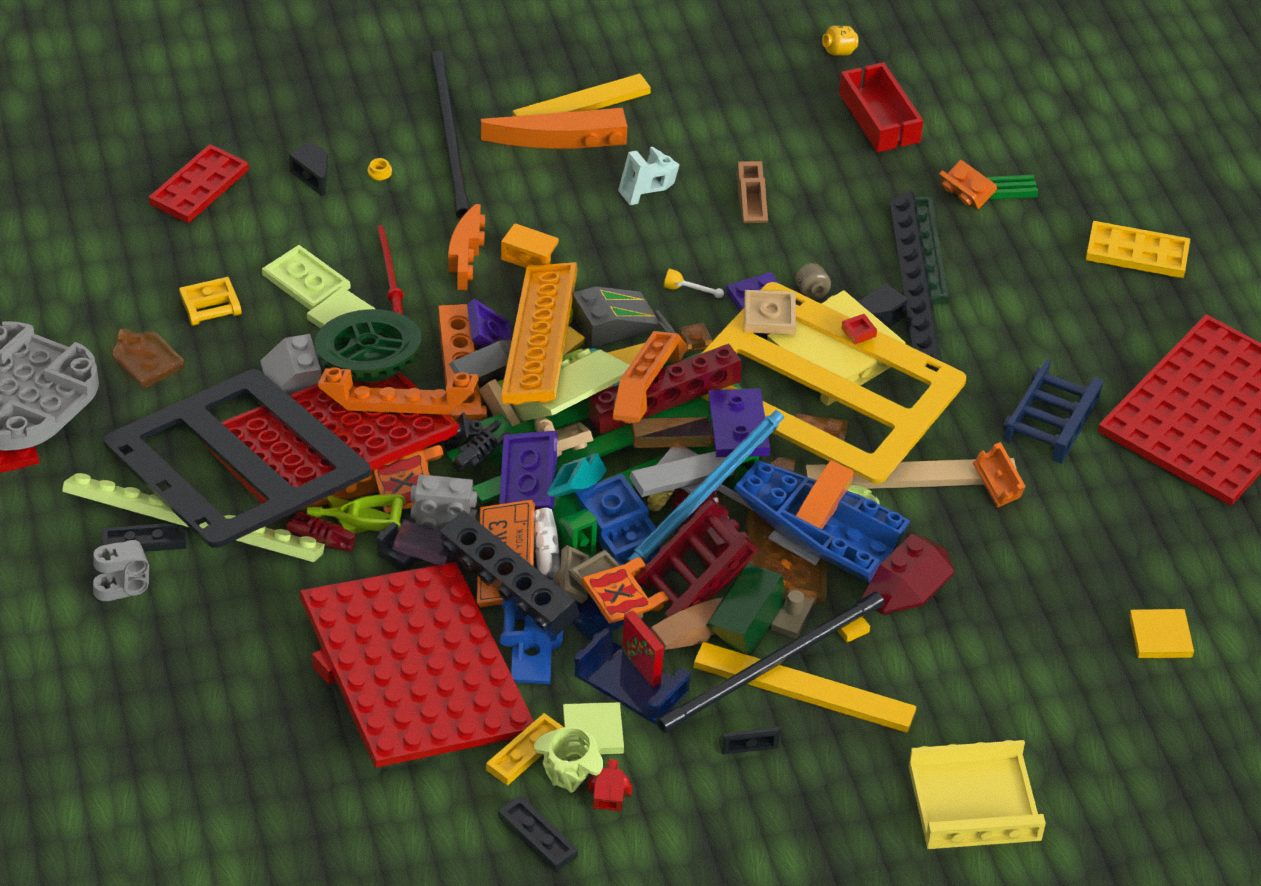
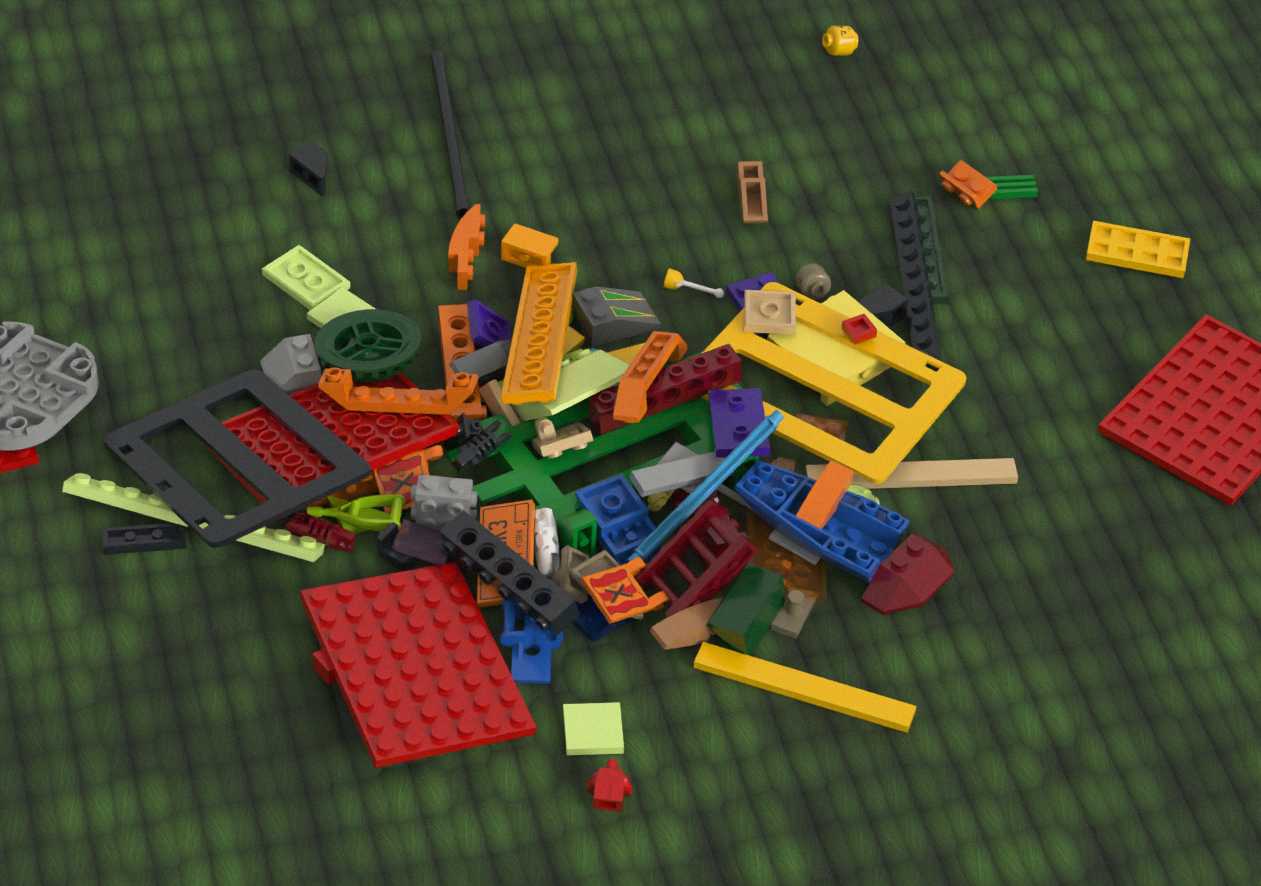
light grey piece [93,540,149,601] -> none
clear orange tile [113,329,185,388] -> none
red plate [149,144,249,223] -> none
yellow plate [179,277,241,326] -> none
yellow plate [368,158,392,181] -> none
red sword [378,225,404,315] -> none
orange slope [480,108,627,149] -> none
yellow plate [486,713,564,786] -> none
black plate [498,795,578,872] -> none
dark purple plate [499,431,558,510] -> none
yellow tile [513,74,651,116] -> none
yellowish green piece [534,726,603,793] -> none
teal slope [547,453,607,497] -> none
clear blue panel [574,624,691,725] -> none
light aqua tile [618,147,680,205] -> none
red tile [622,610,664,687] -> none
tile [630,417,714,448] -> none
dark grey piece [655,310,675,333] -> none
black piece [656,591,884,733] -> none
clear orange plate [680,323,712,352] -> none
black slope [719,727,780,754] -> none
yellow tile [837,617,870,643] -> none
red piece [839,62,924,152] -> none
light yellow panel [909,740,1046,849] -> none
orange hinge [973,442,1026,508] -> none
dark blue fence [1003,359,1104,464] -> none
yellow tile [1129,609,1194,658] -> none

